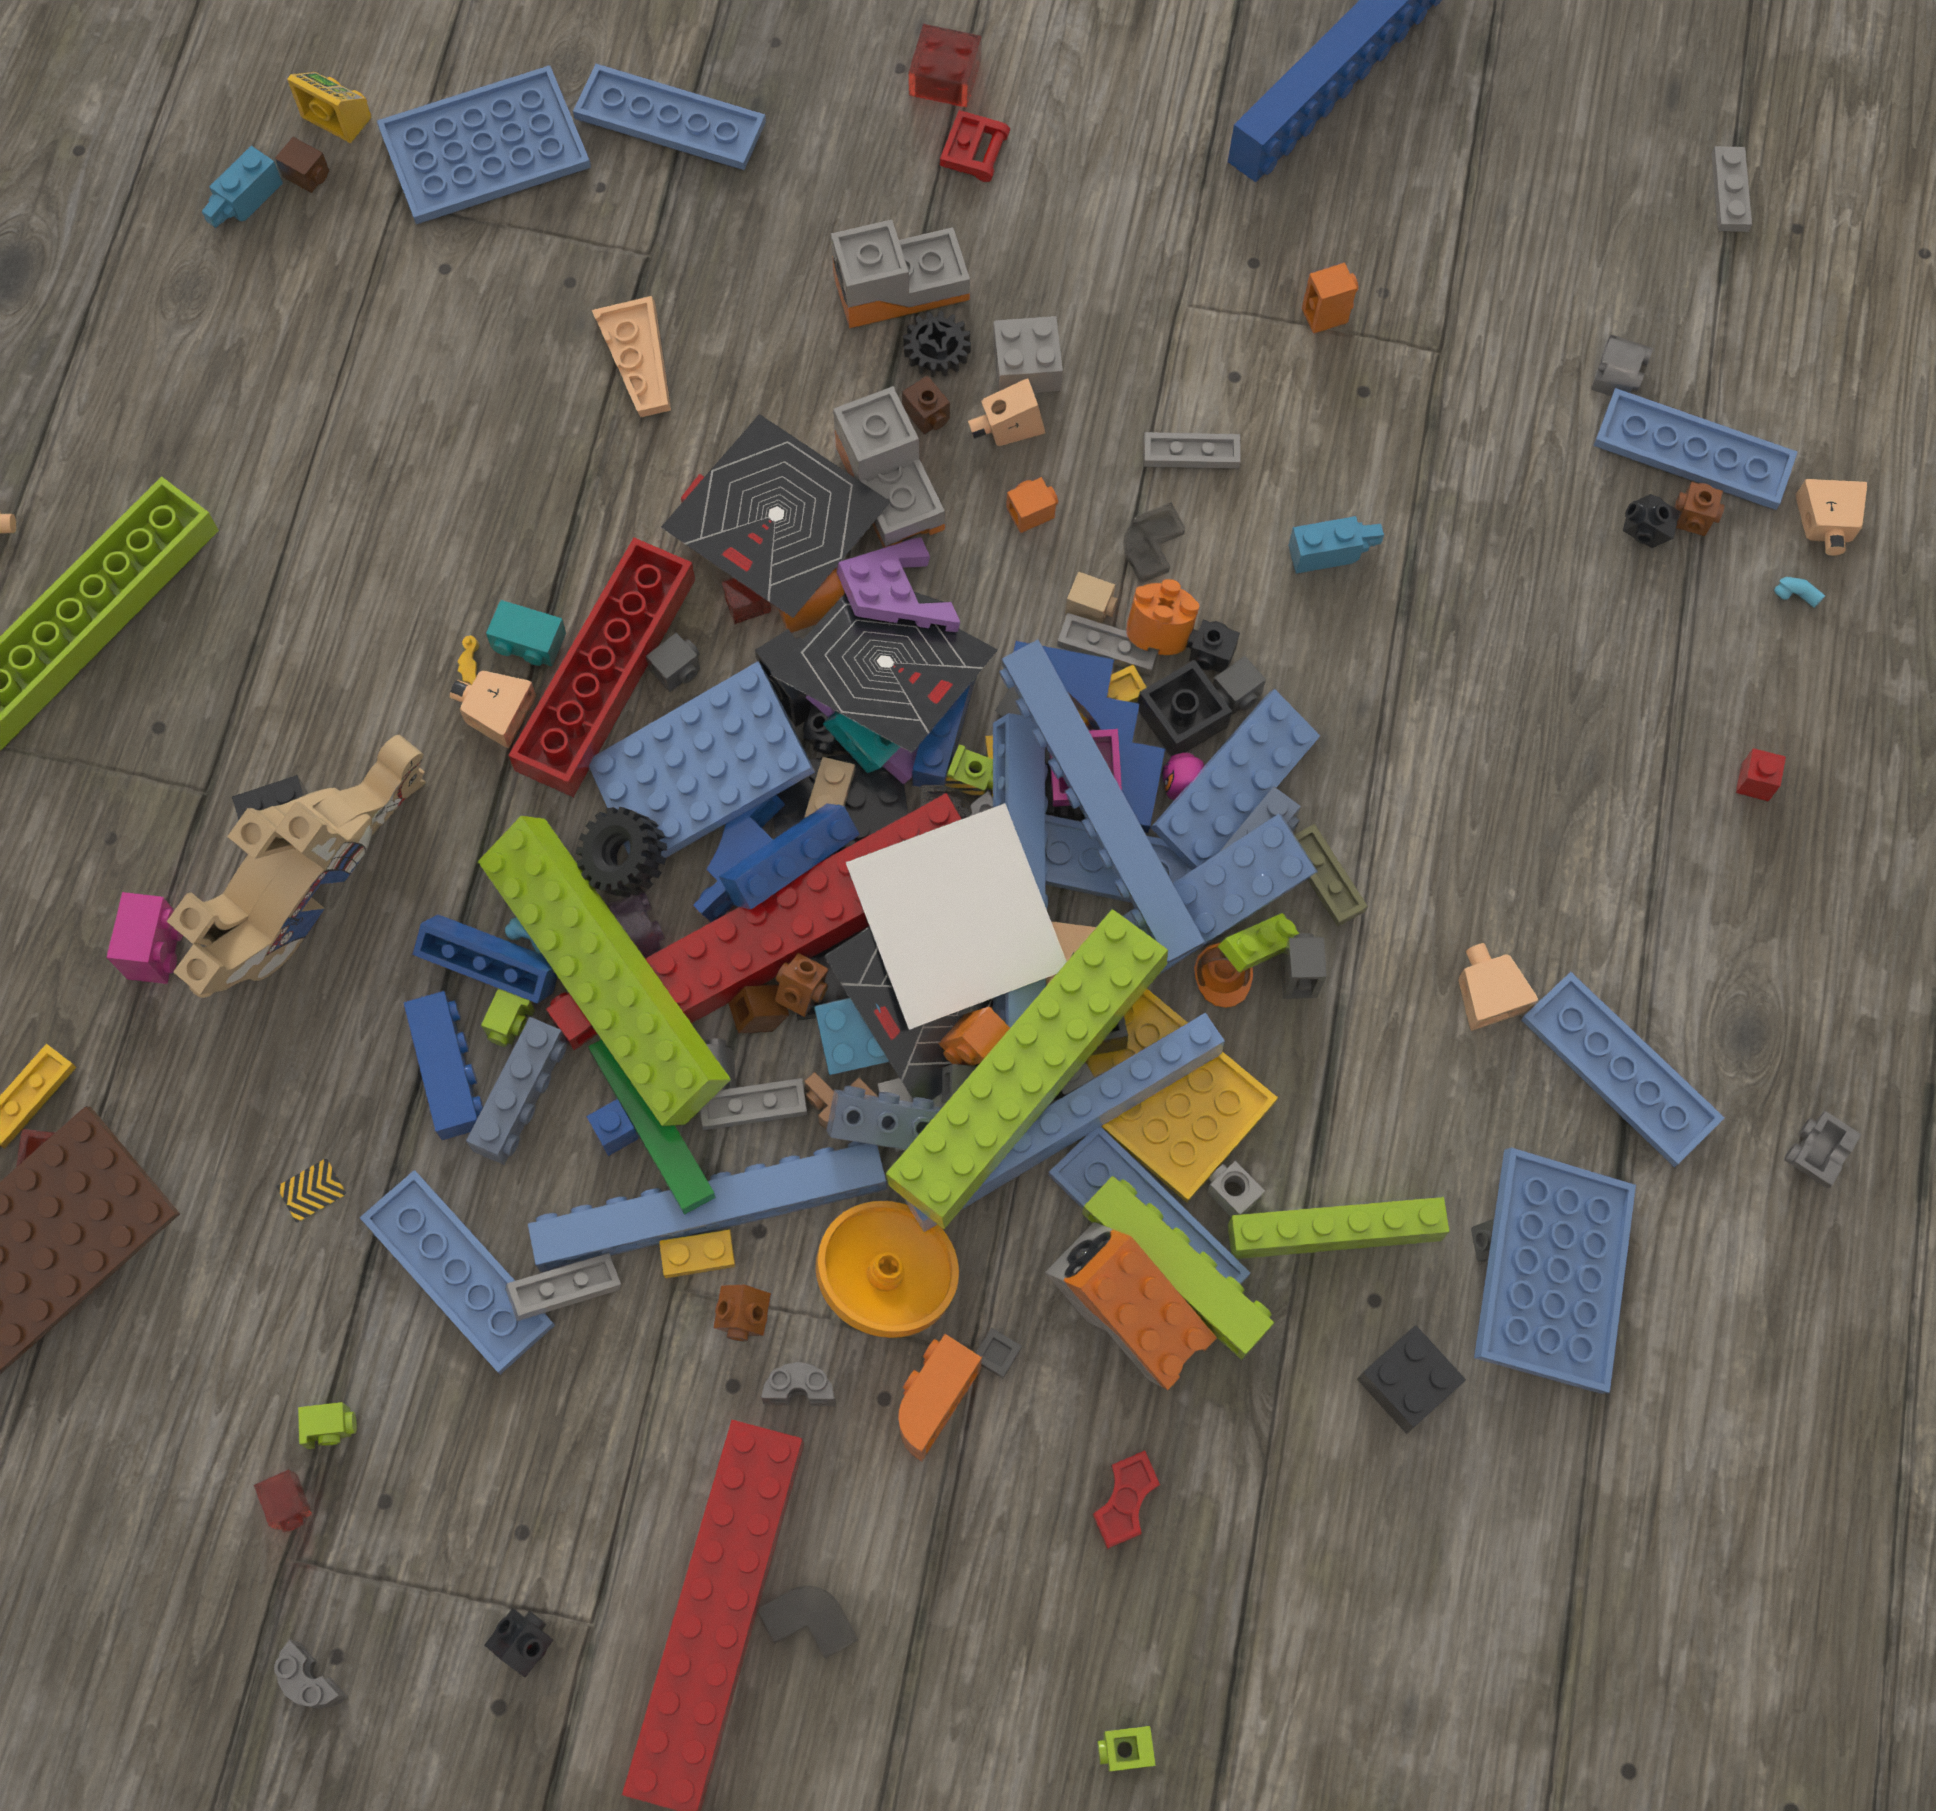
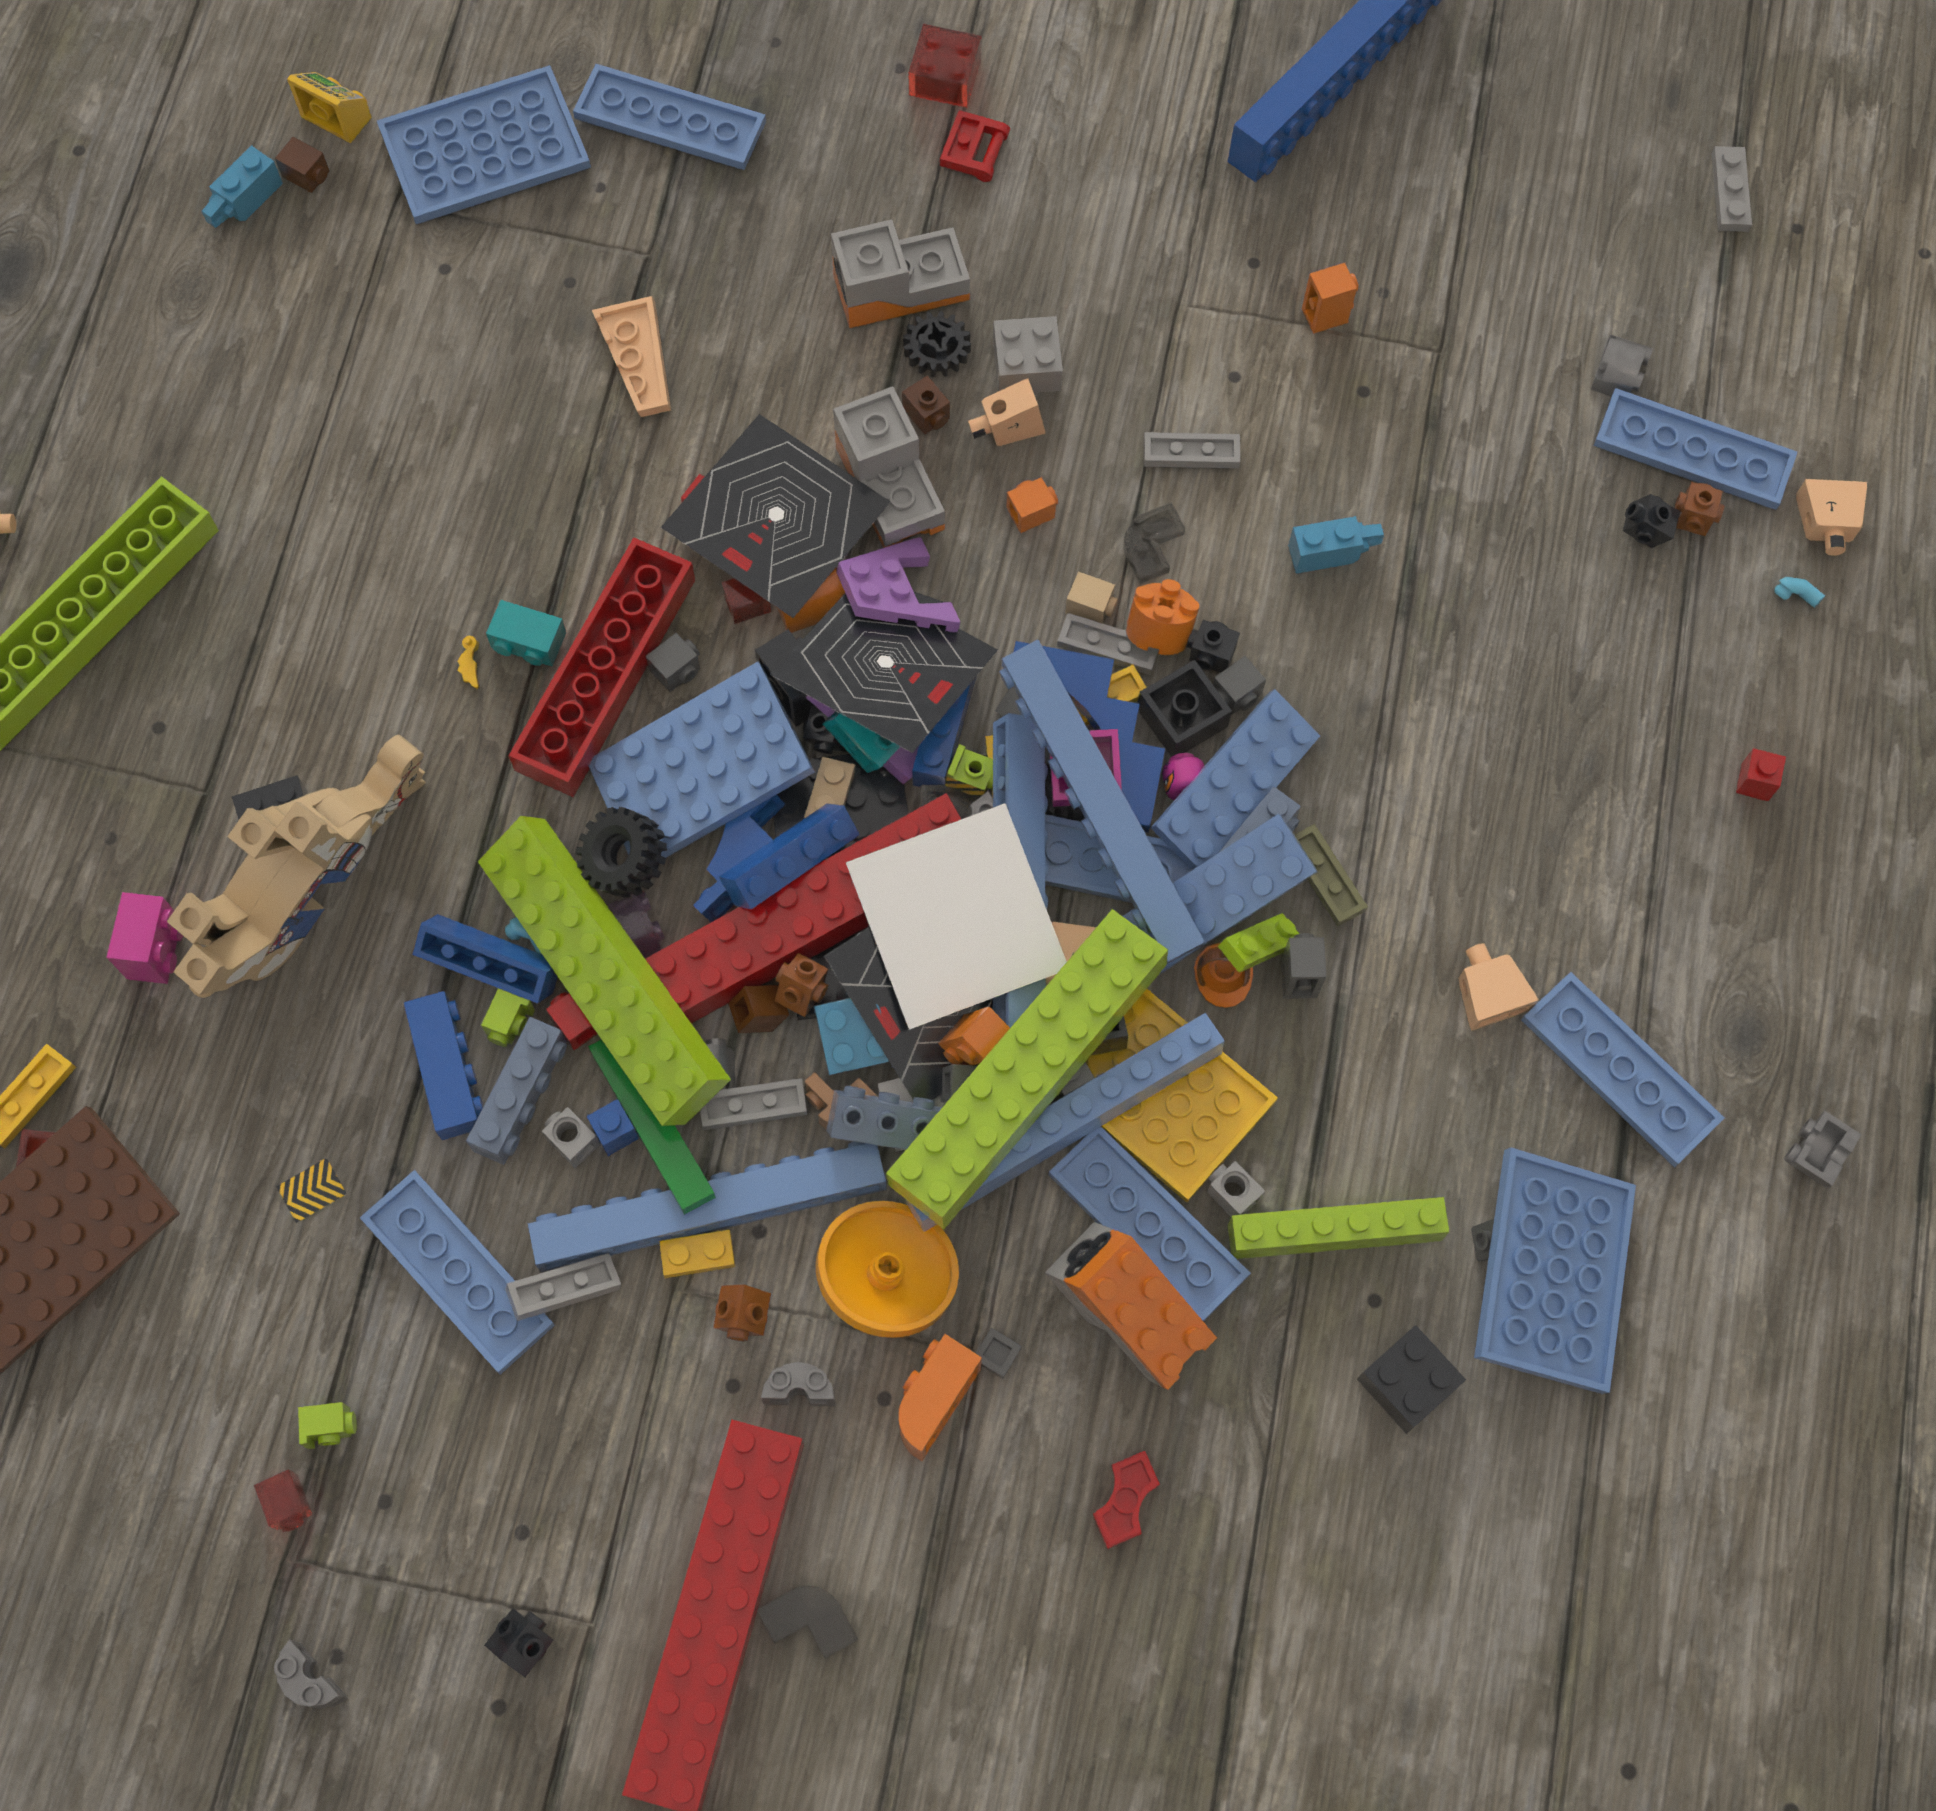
light nougat torso [450,671,536,749] -> none
lime brick [1082,1176,1275,1360] -> none
lime brick [1097,1726,1156,1772] -> none
none -> light grey brick [542,1107,601,1168]

